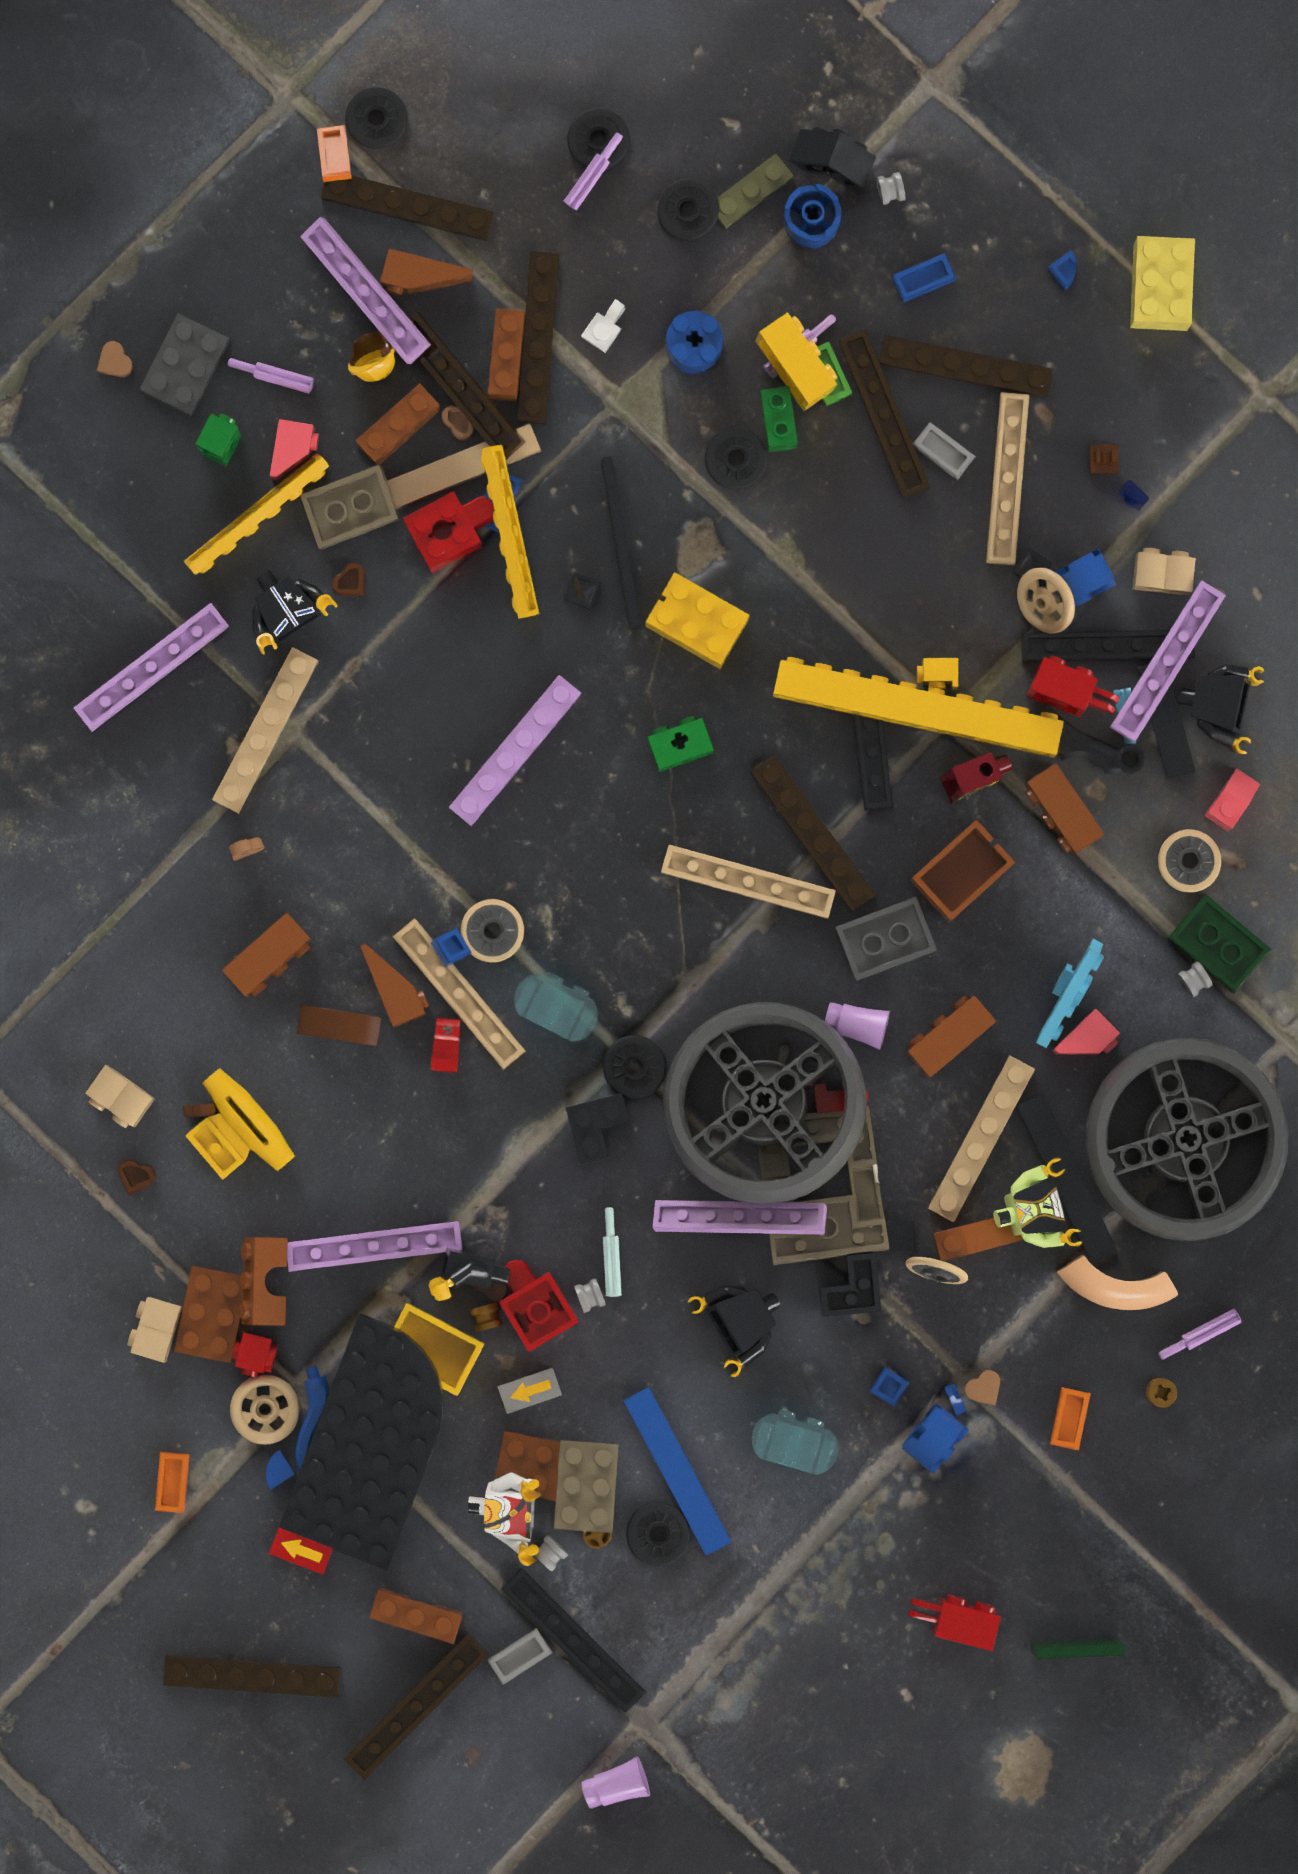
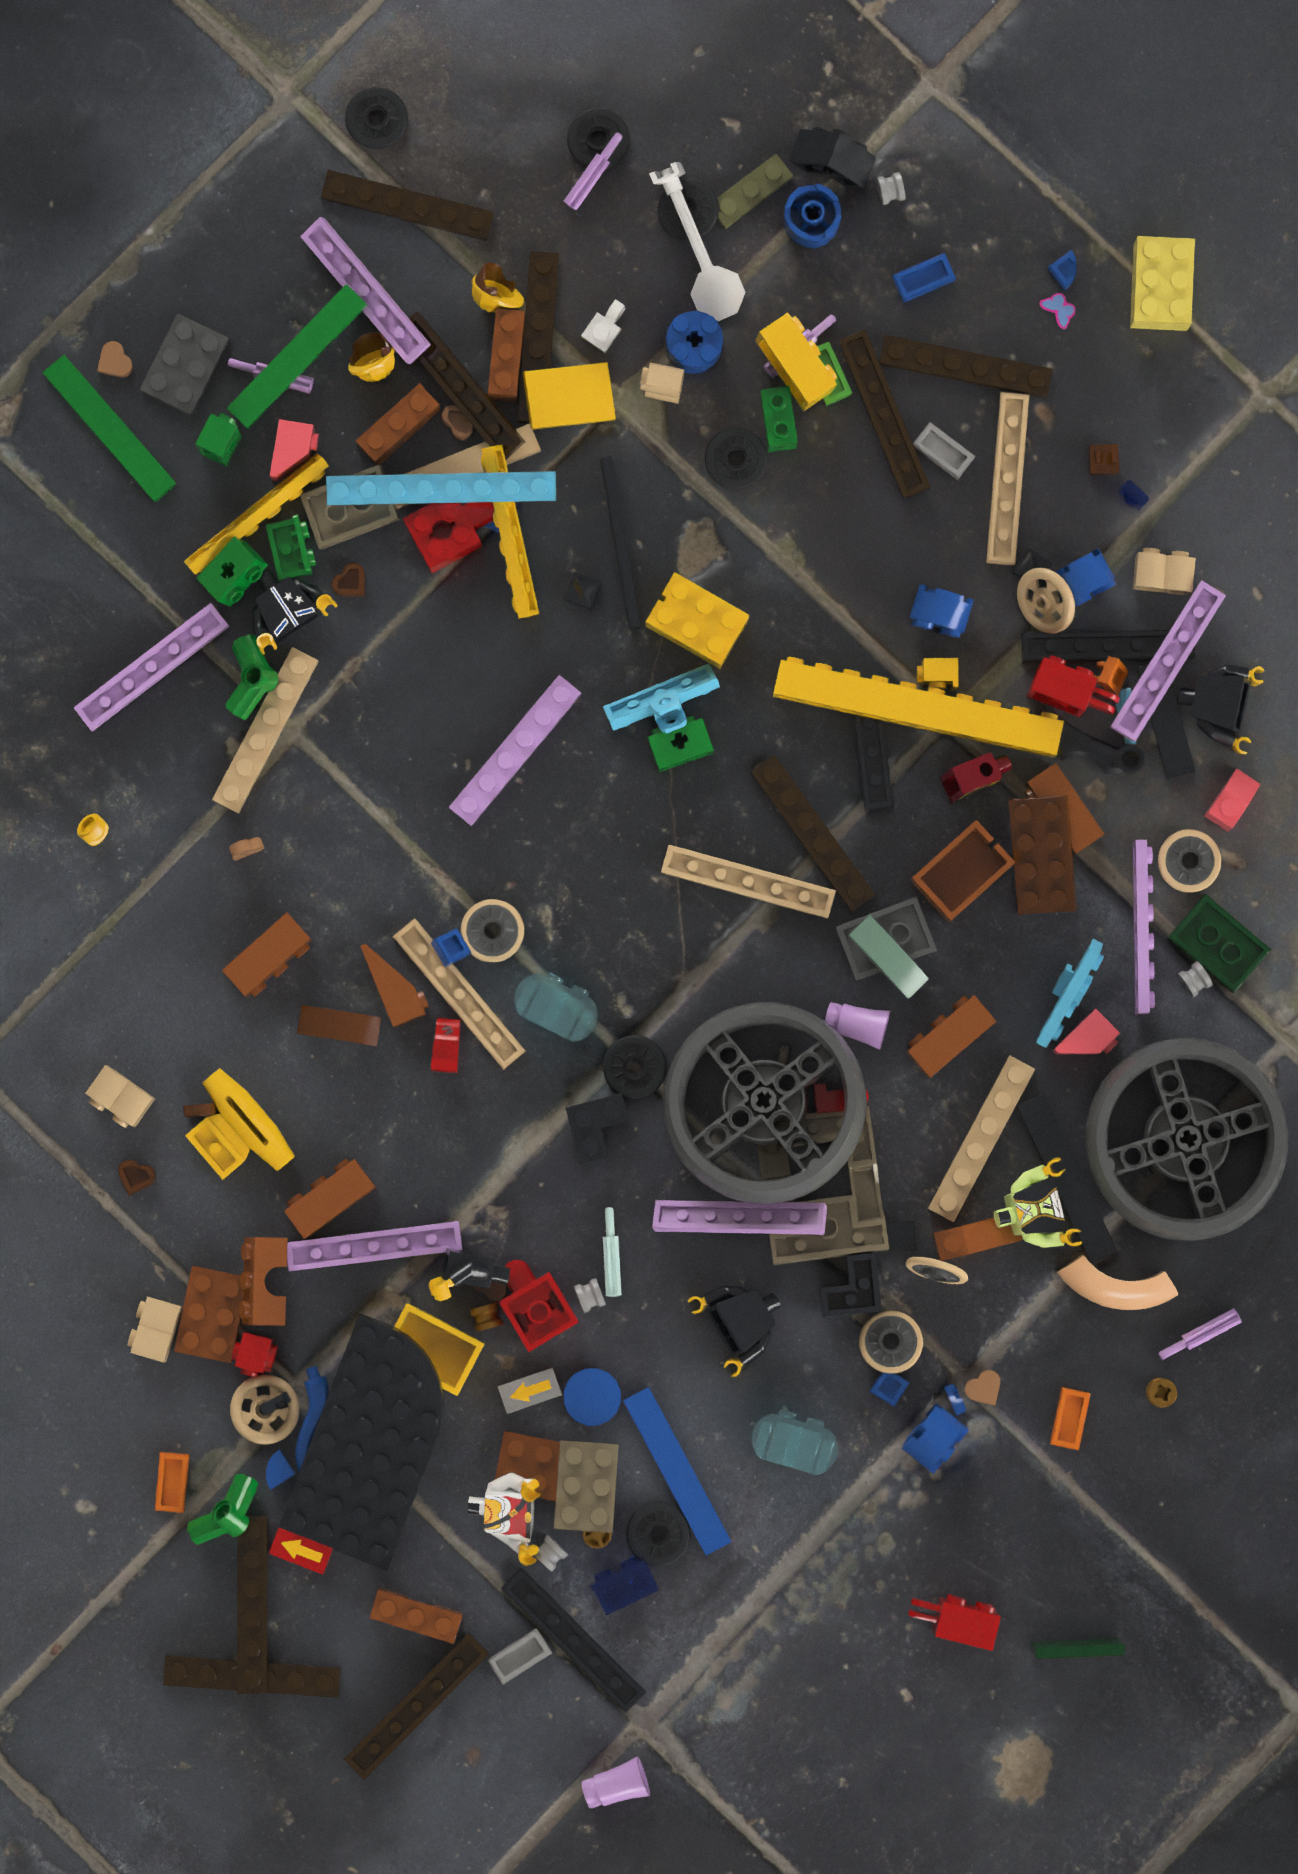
orange tile [317,125,352,182] -> none
dark orange slope [380,249,473,296] -> none
none -> green tile [42,355,177,503]
none -> yellow tile [77,813,109,846]
none -> green piece [187,1474,258,1545]
none -> green brick [196,536,268,607]
none -> green piece [225,634,278,720]
none -> green tile [227,284,368,429]
none -> dark brown plate [237,1516,268,1694]
none -> black tile [259,1391,291,1415]
none -> green bracket [266,515,316,582]
none -> dark orange brick [284,1158,377,1239]
none -> medium azure plate [326,471,556,505]
none -> yellow piece [471,262,524,313]
none -> yellow tile [522,362,616,430]
none -> blue tile [564,1368,621,1426]
none -> clear blue bracket [590,1556,659,1616]
none -> medium azure plate [603,663,720,733]
none -> tan brick [640,362,684,404]
none -> white piece [649,162,746,321]
none -> sand green slope [848,915,929,999]
none -> dark grey wheel [859,1310,923,1374]
none -> blue brick [910,584,974,638]
none -> reddish brown plate [1009,795,1077,915]
none -> medium blue sticker [1039,293,1076,329]
none -> orange tile [1092,656,1129,696]
none -> lavender plate [1132,840,1155,1015]

